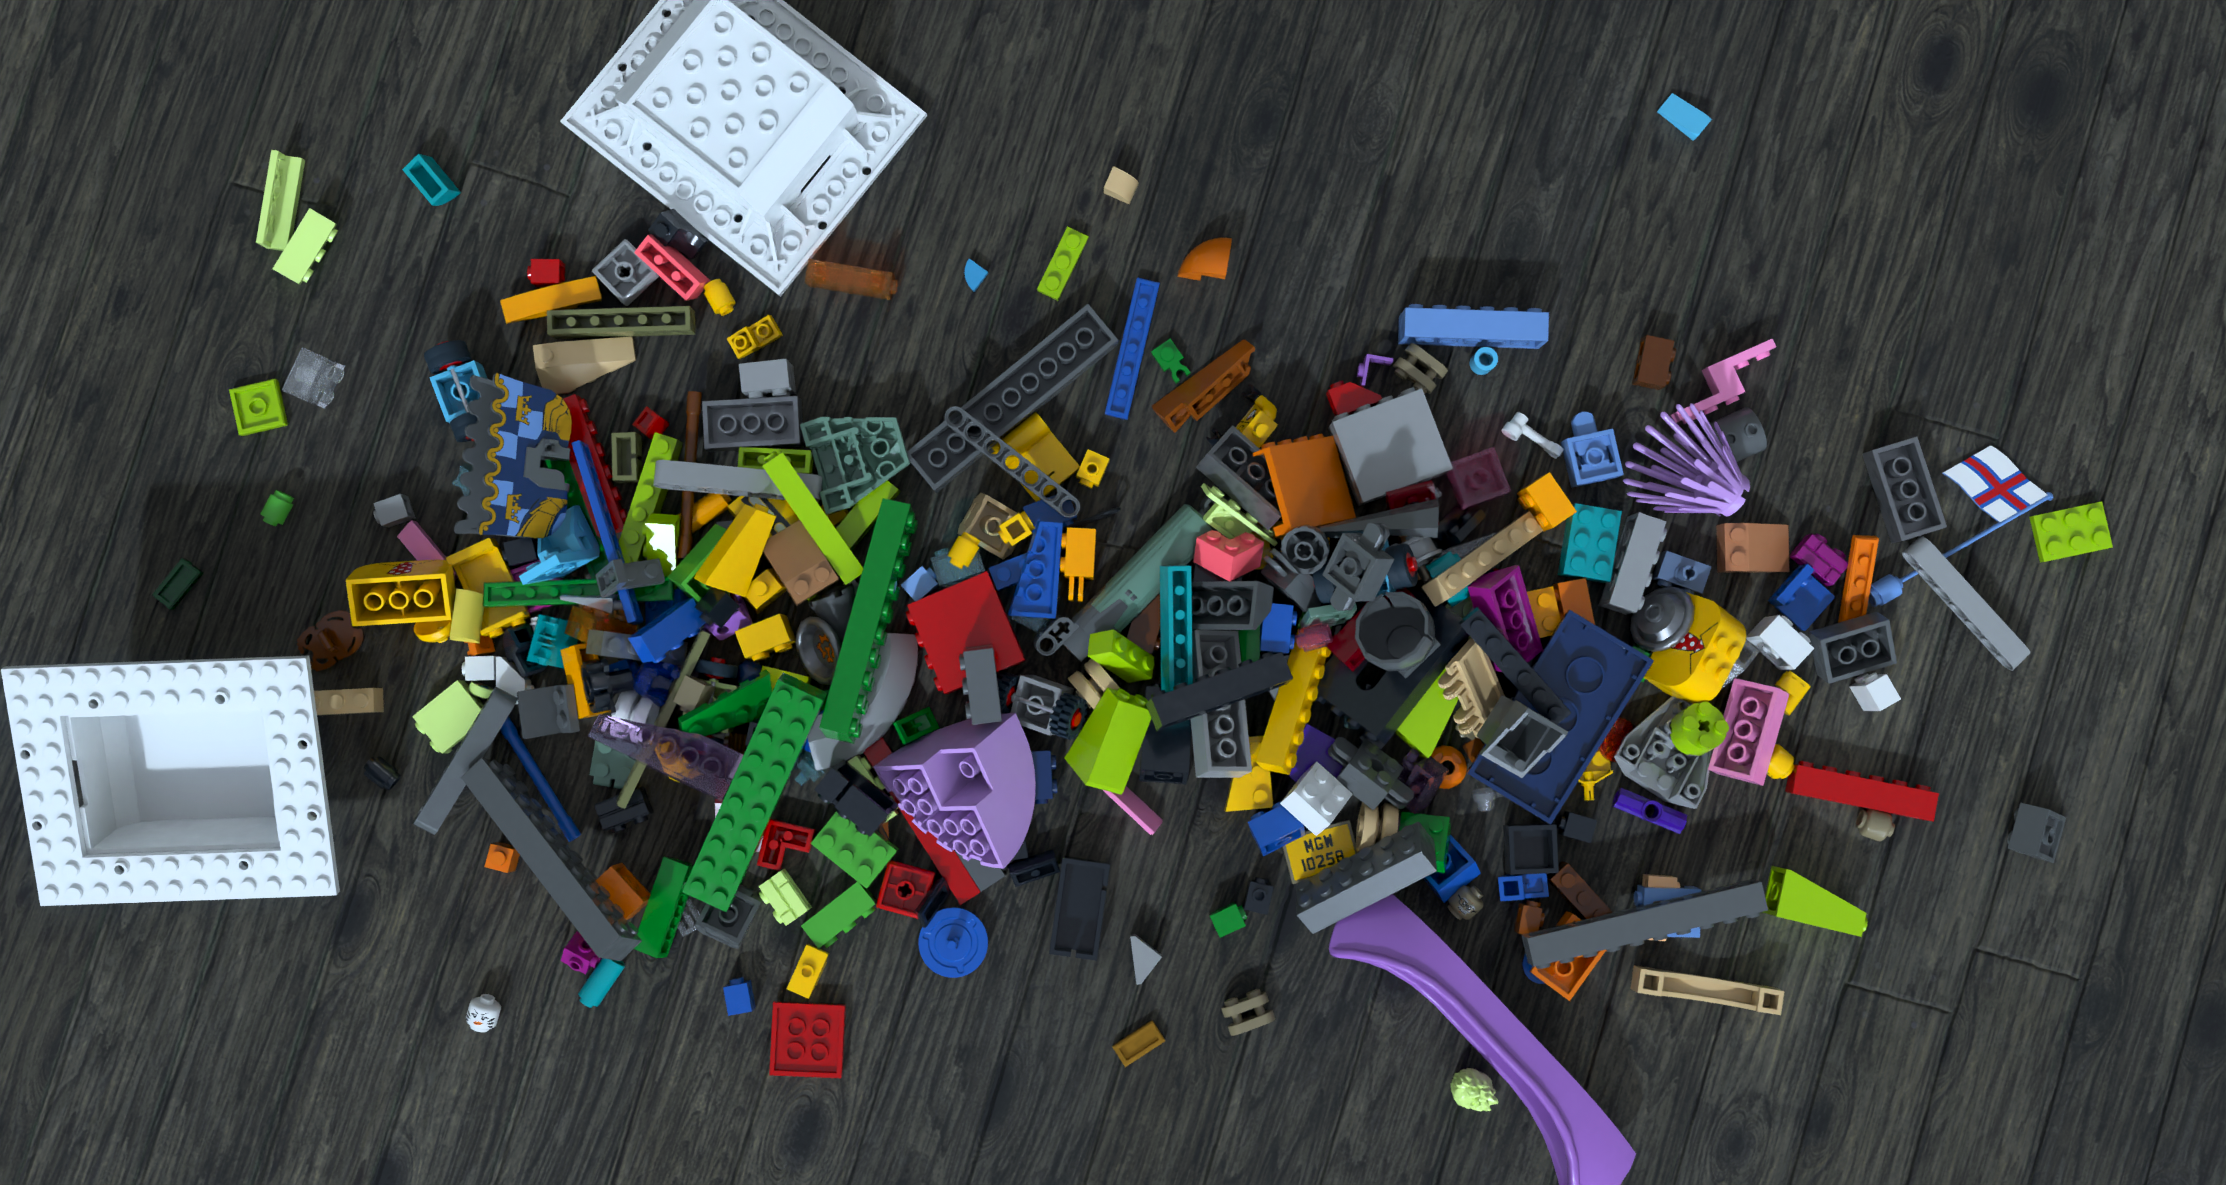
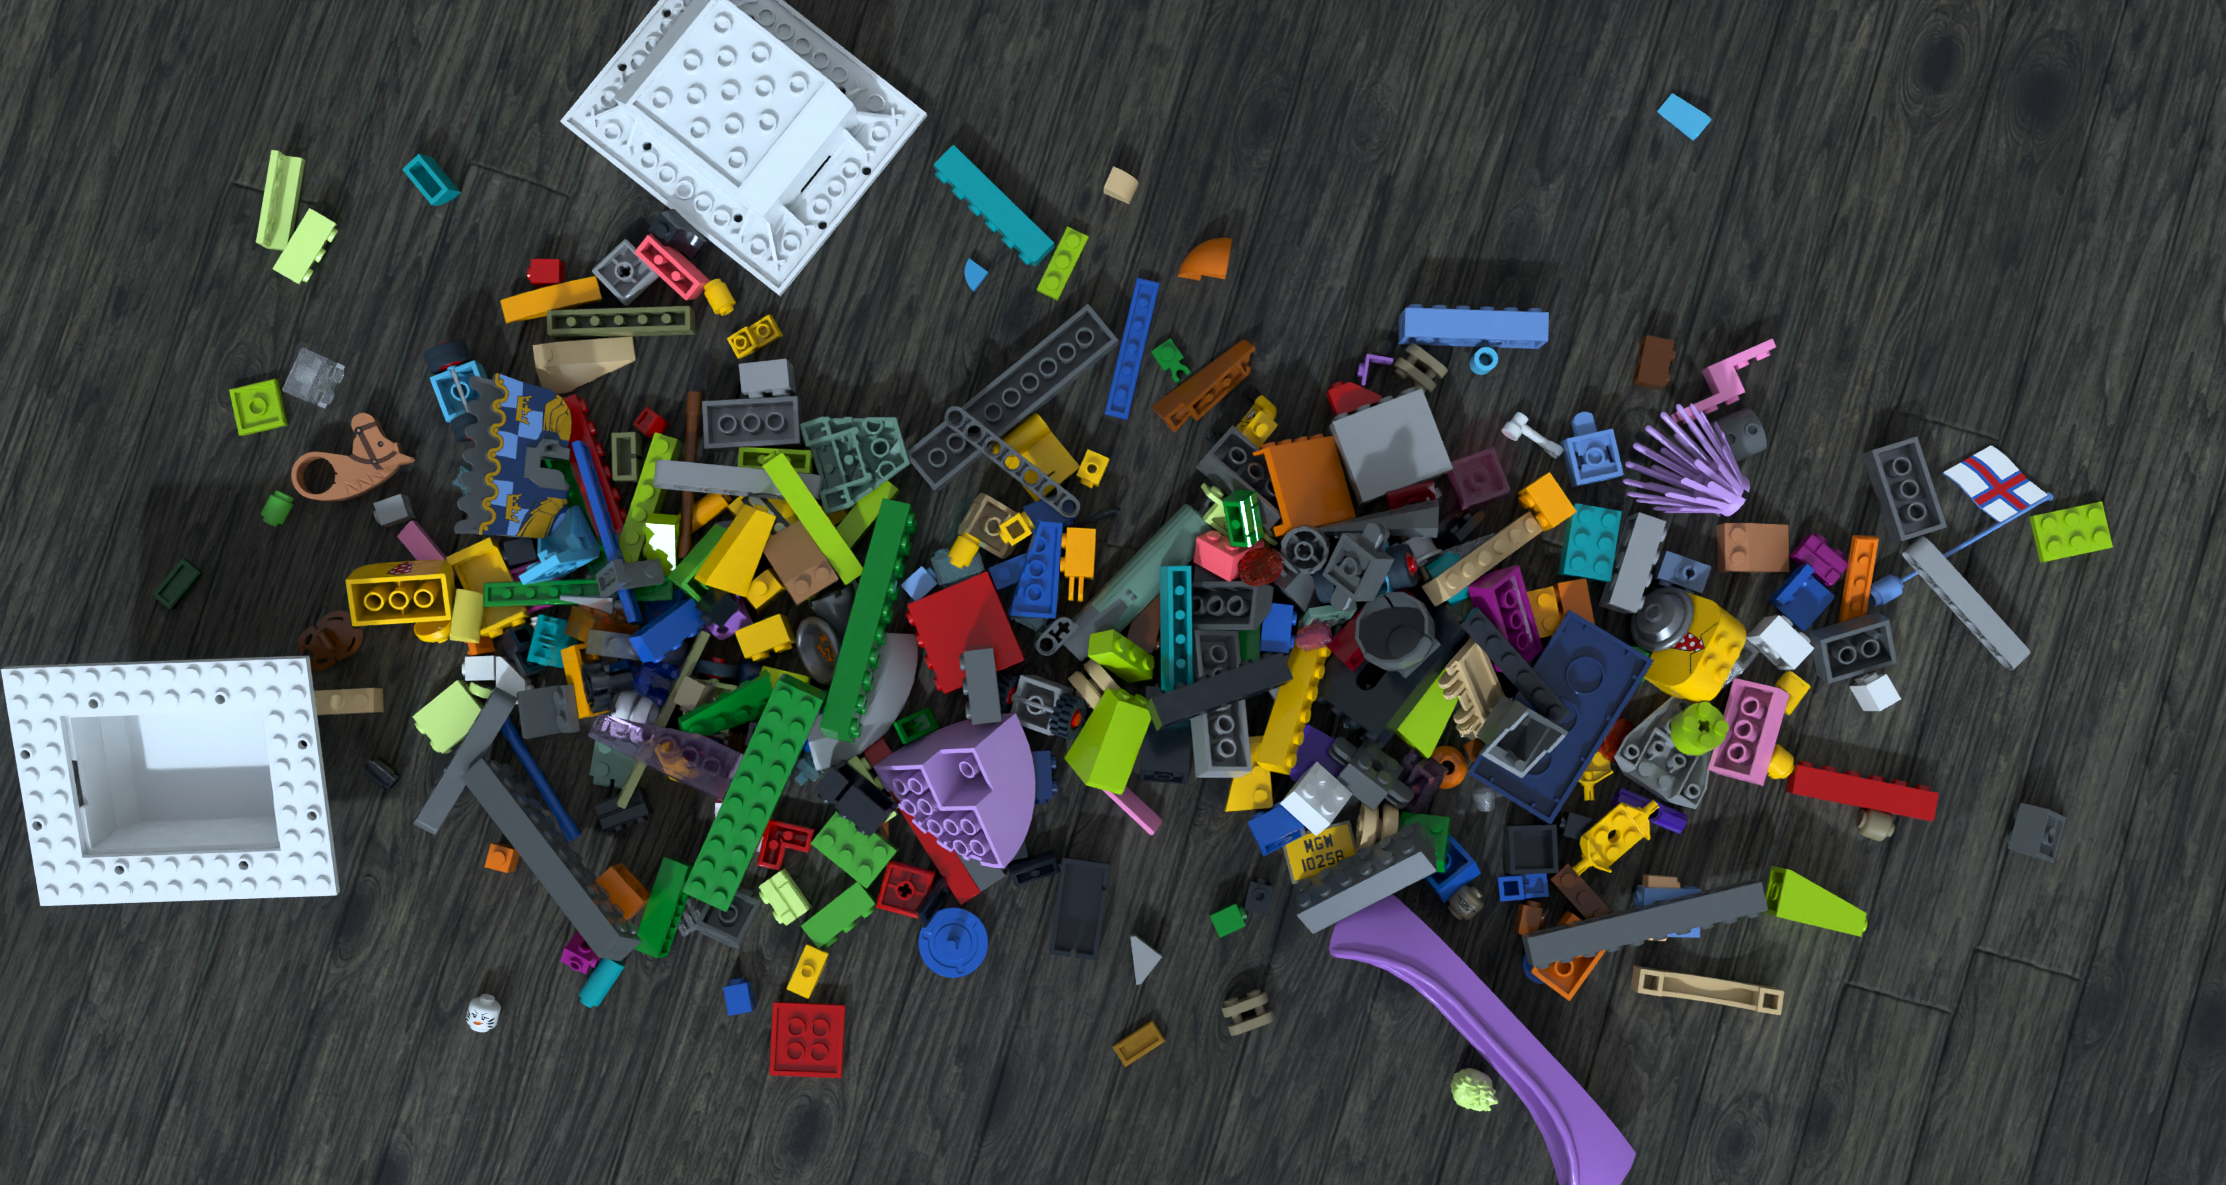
clear orange brick [805,259,898,300] -> none
none -> nougat animal [291,413,415,502]
none -> teal brick [933,145,1055,267]
none -> green brick [1222,490,1264,547]
none -> clear red wheel [1238,547,1283,586]
none -> yellow plate [1573,799,1659,876]

